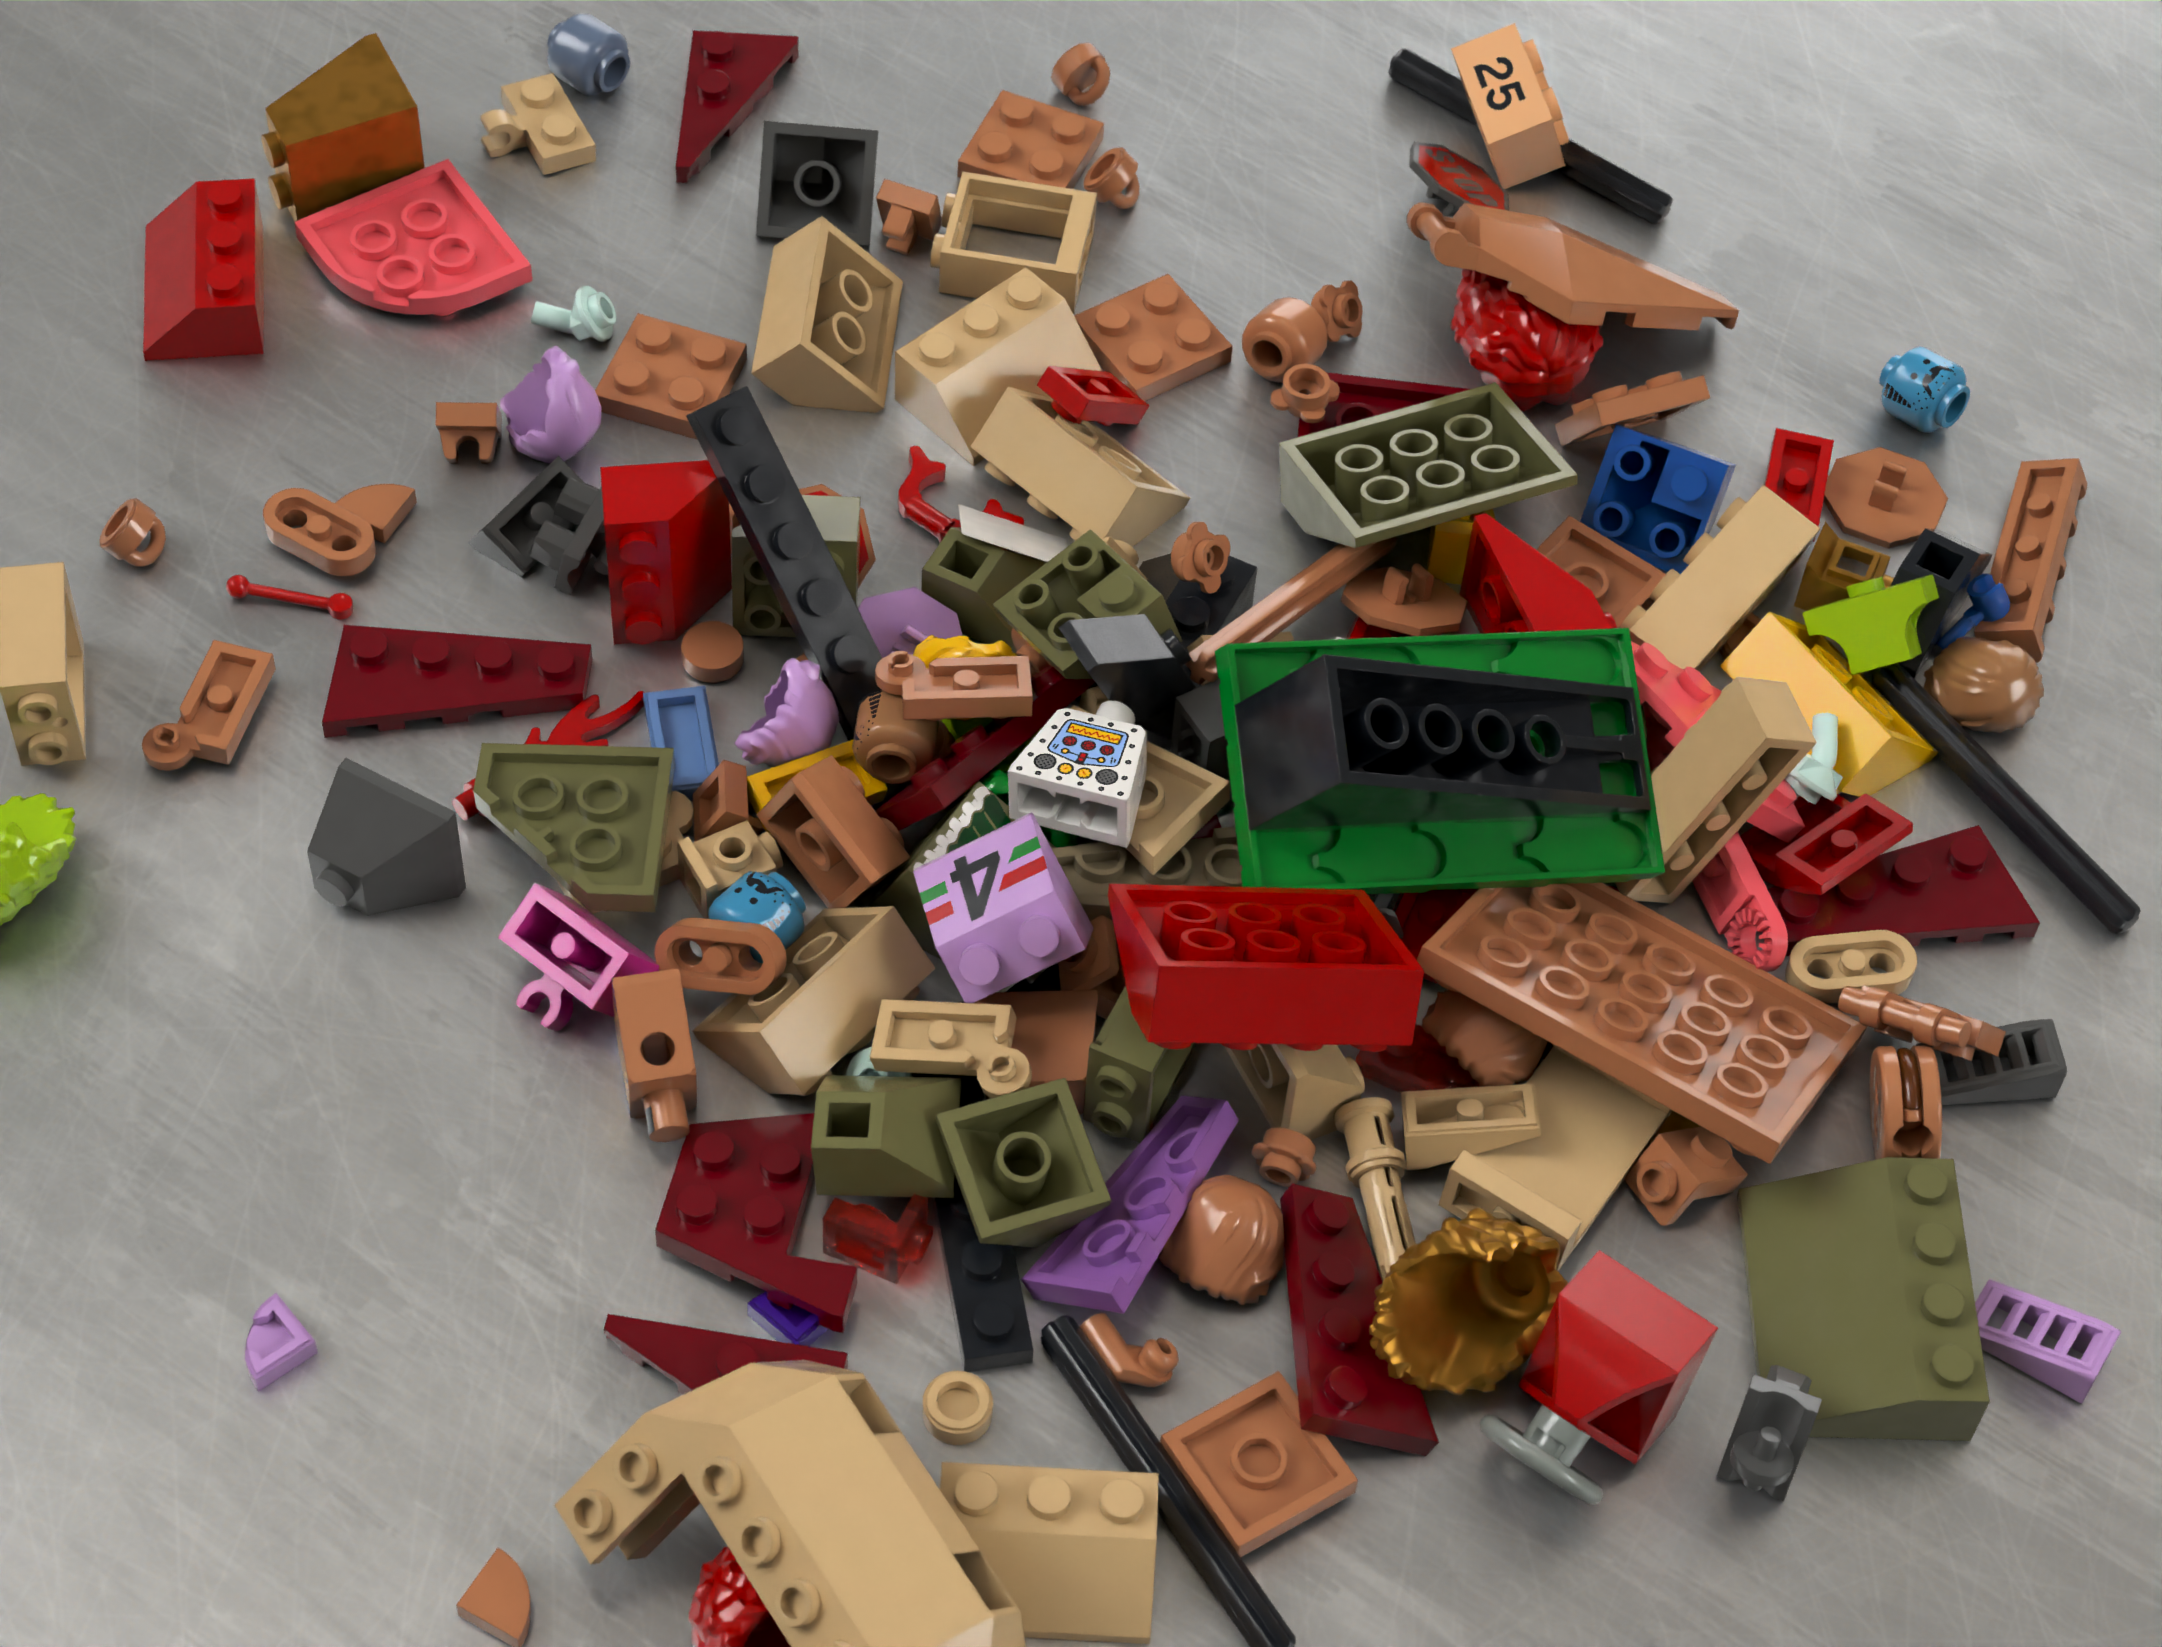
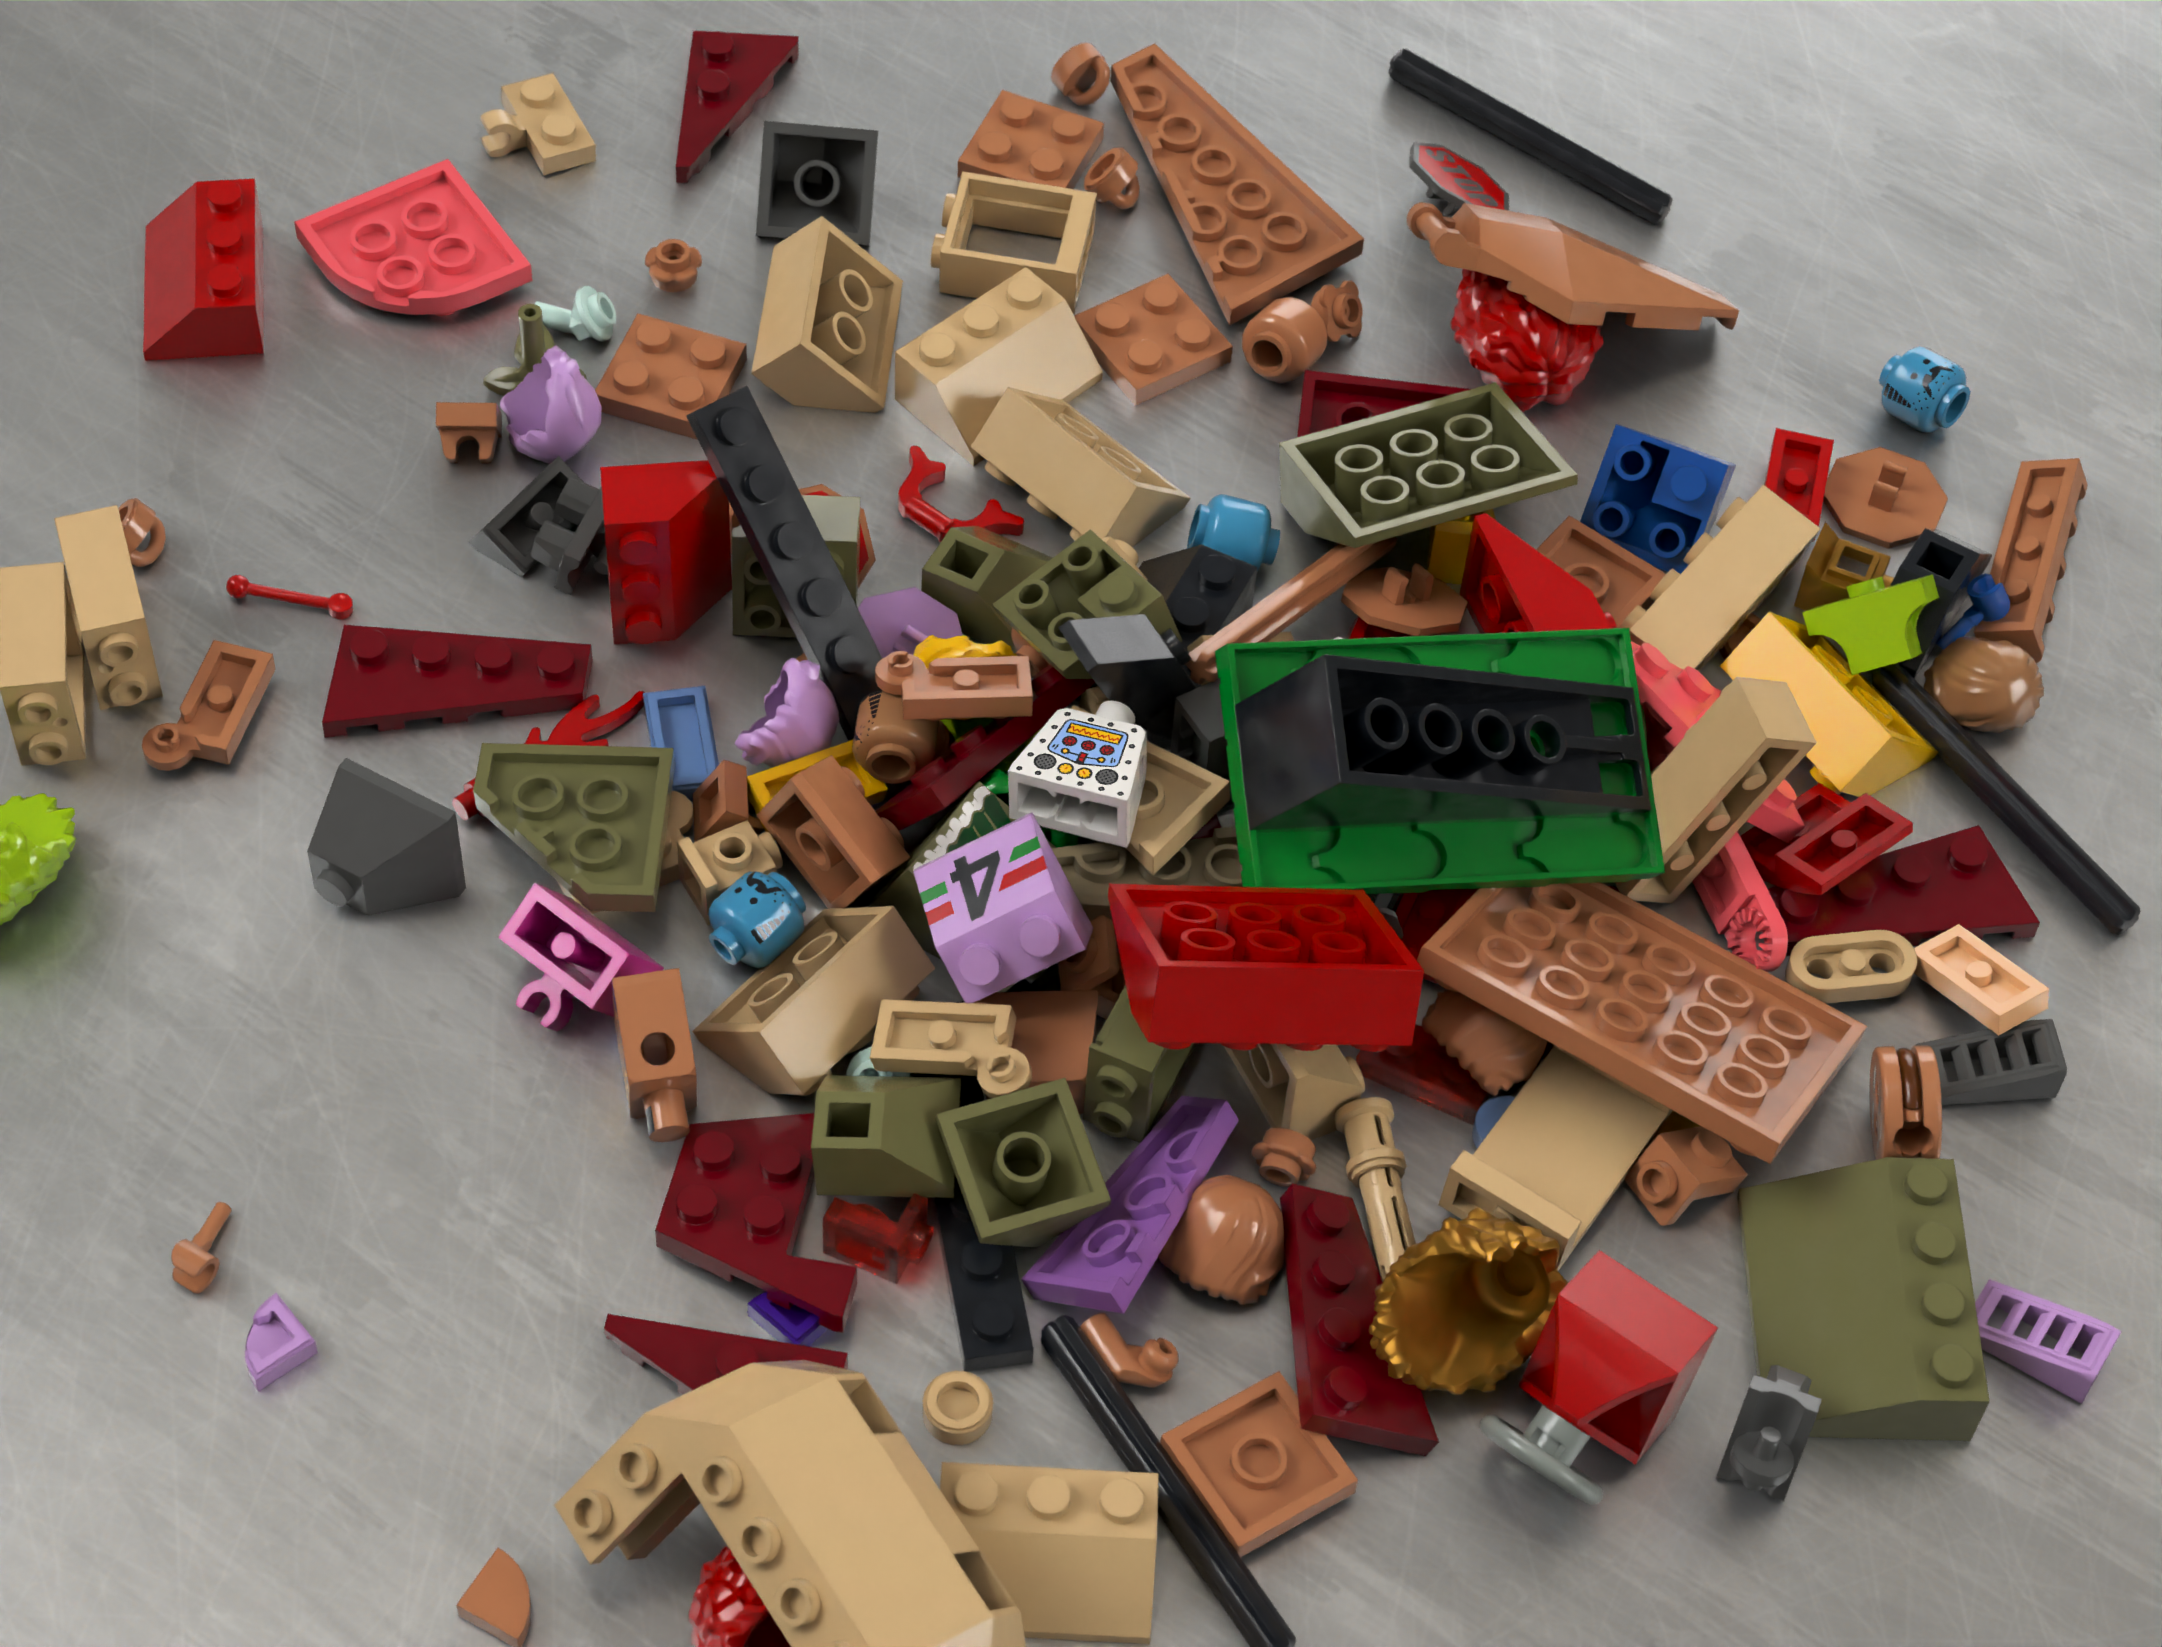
pearl gold slope [261,33,425,221] -> none
nougat plate [263,488,376,576] -> none
nougat tile [335,484,417,544] -> none
sand blue head [547,13,630,96] -> none
nougat plate [655,918,787,995] -> none
nougat tile [681,621,744,683] -> none
nougat tile [876,179,942,255] -> none
white sticker [958,504,1068,562] -> none
red plate [1037,366,1149,427] -> none
nougat plate [1171,522,1230,593] -> none
nougat plate [1270,364,1340,423] -> none
tan slope [1401,1084,1541,1170] -> none
light nougat brick [1451,23,1570,190] -> none
nougat plate [1555,371,1710,447] -> none
light aqua plate [1786,713,1843,805] -> none
nougat plate [1838,986,2006,1061] -> none
none -> tan window [54,505,163,710]
none -> nougat hand [171,1202,232,1294]
none -> olive plant [483,304,587,396]
none -> nougat plate [645,239,702,292]
none -> nougat wing [1110,43,1364,326]
none -> dark azure head [1187,494,1280,572]
none -> light nougat plate [1914,924,2049,1036]

